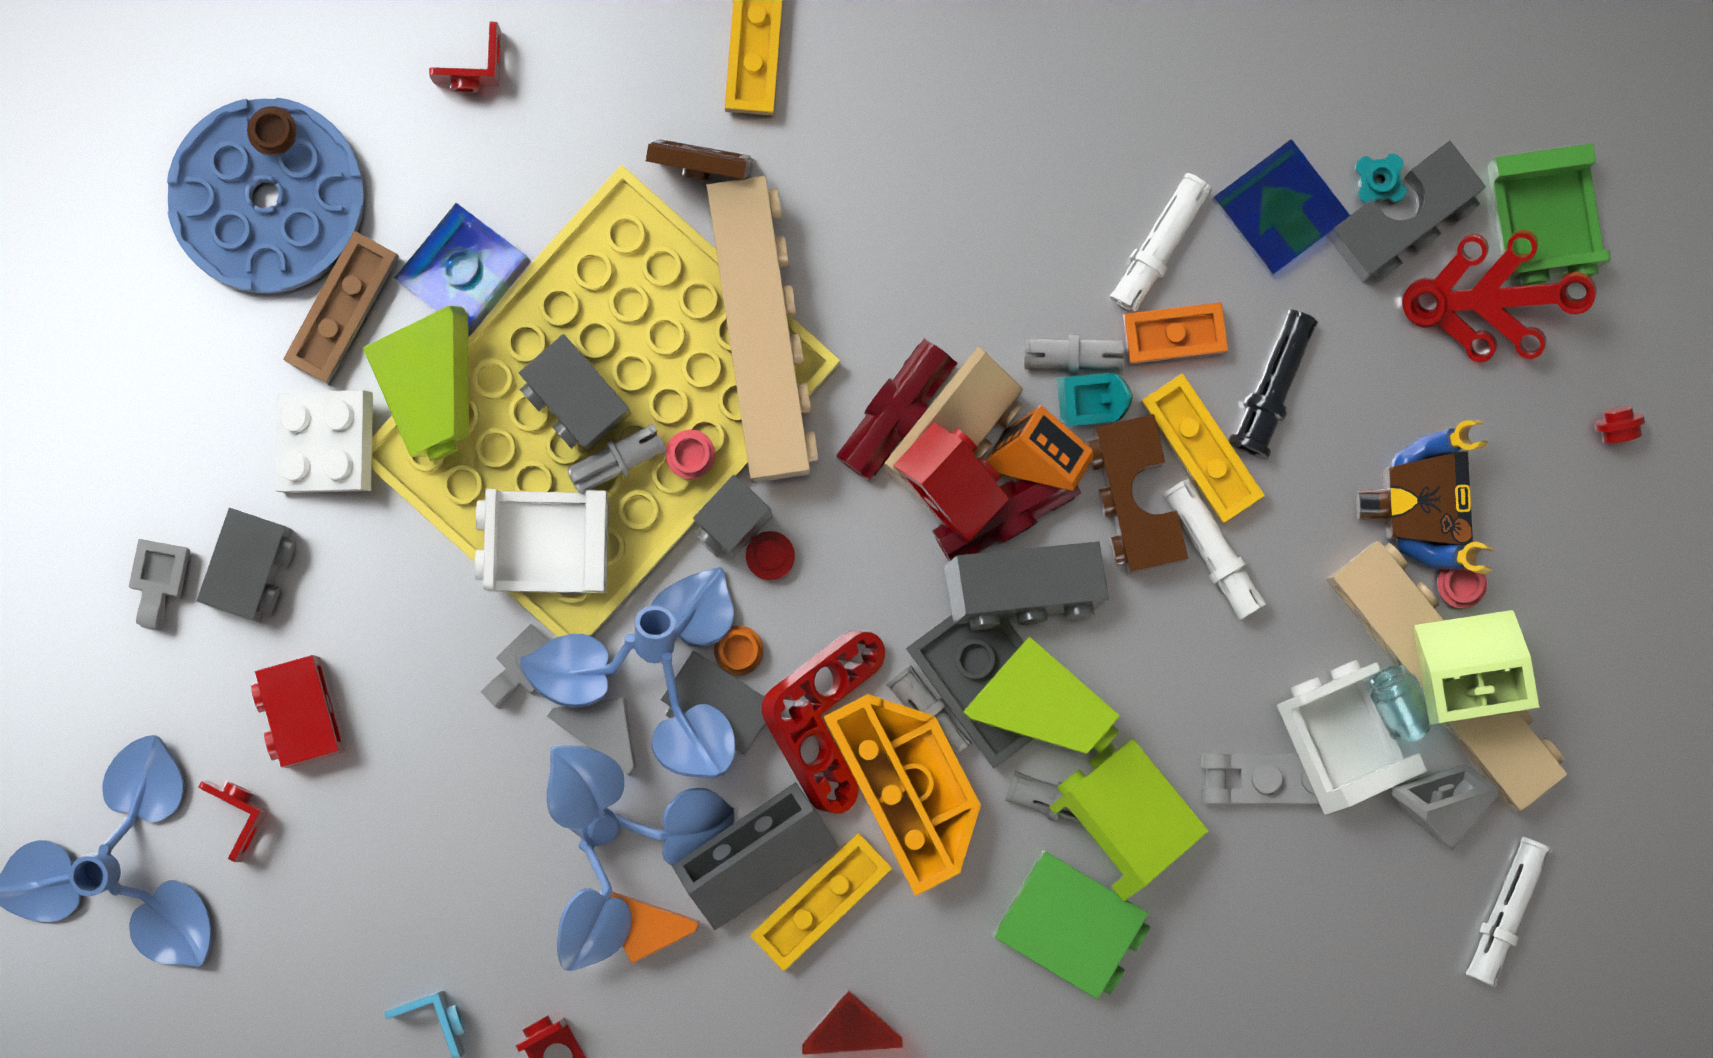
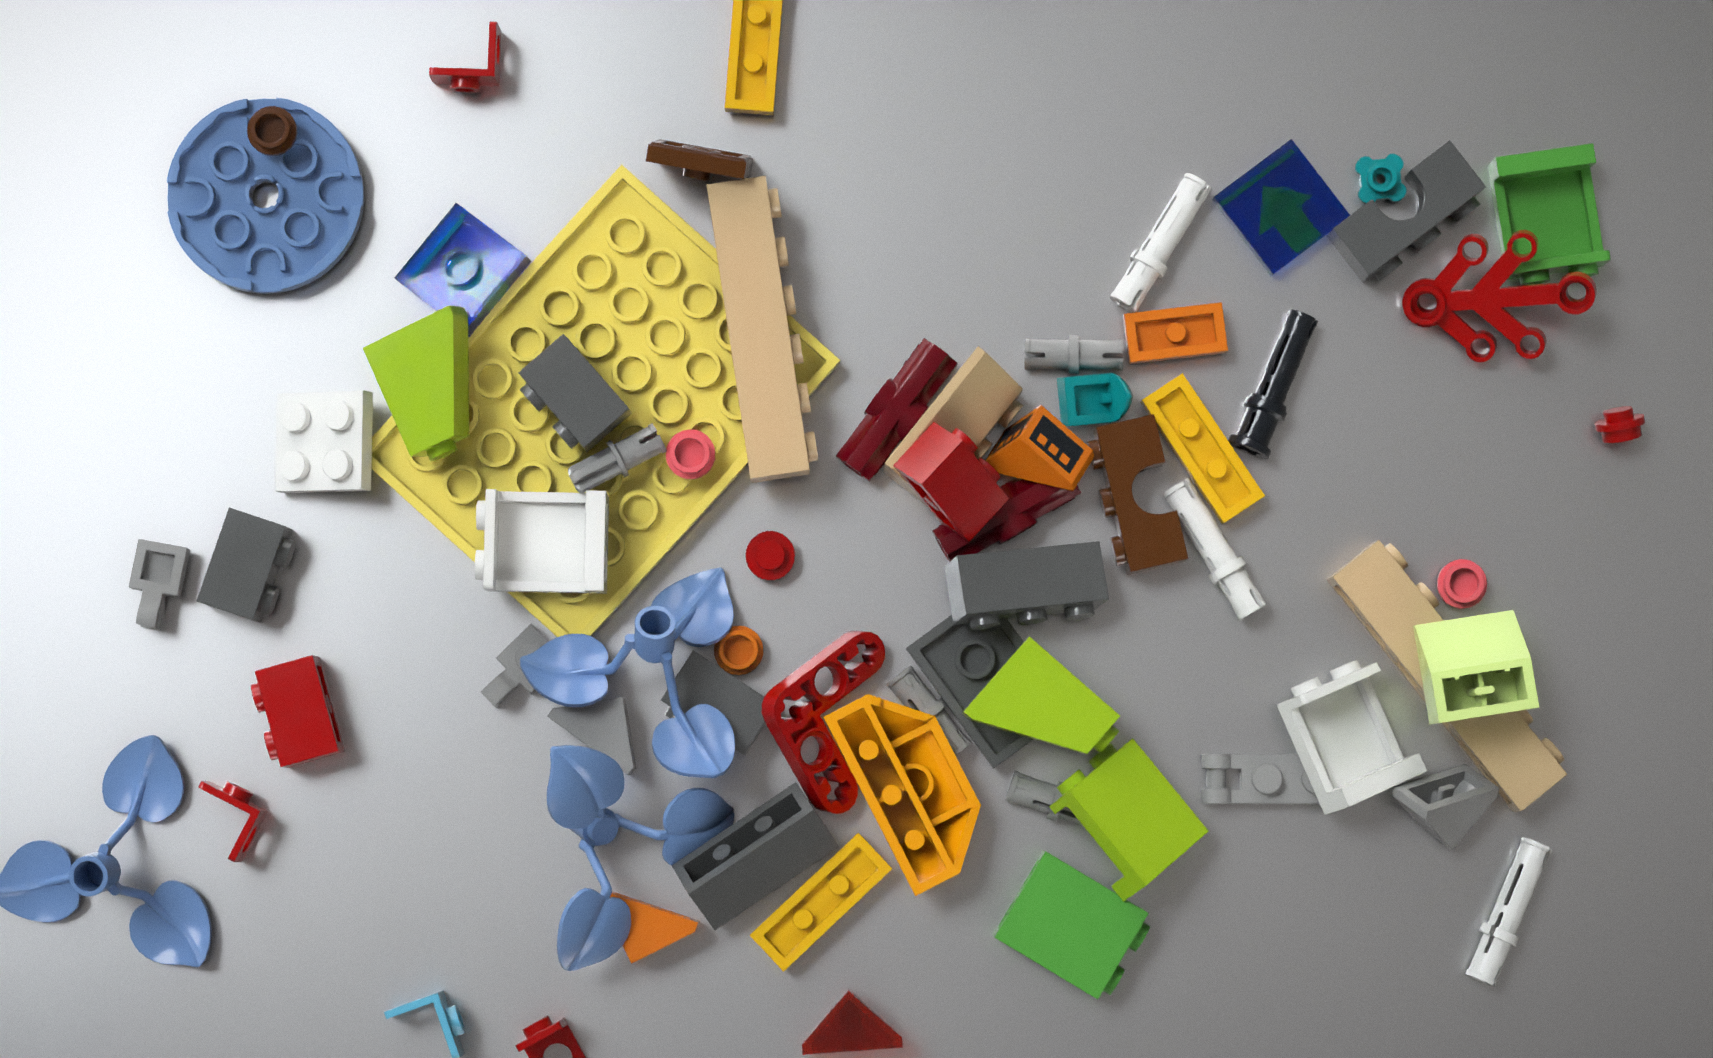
medium nougat plate [283,231,399,385] -> none
dark grey brick [693,474,773,559] -> none
torso [1356,420,1494,575] -> none
clear light blue brick [1370,665,1432,742] -> none

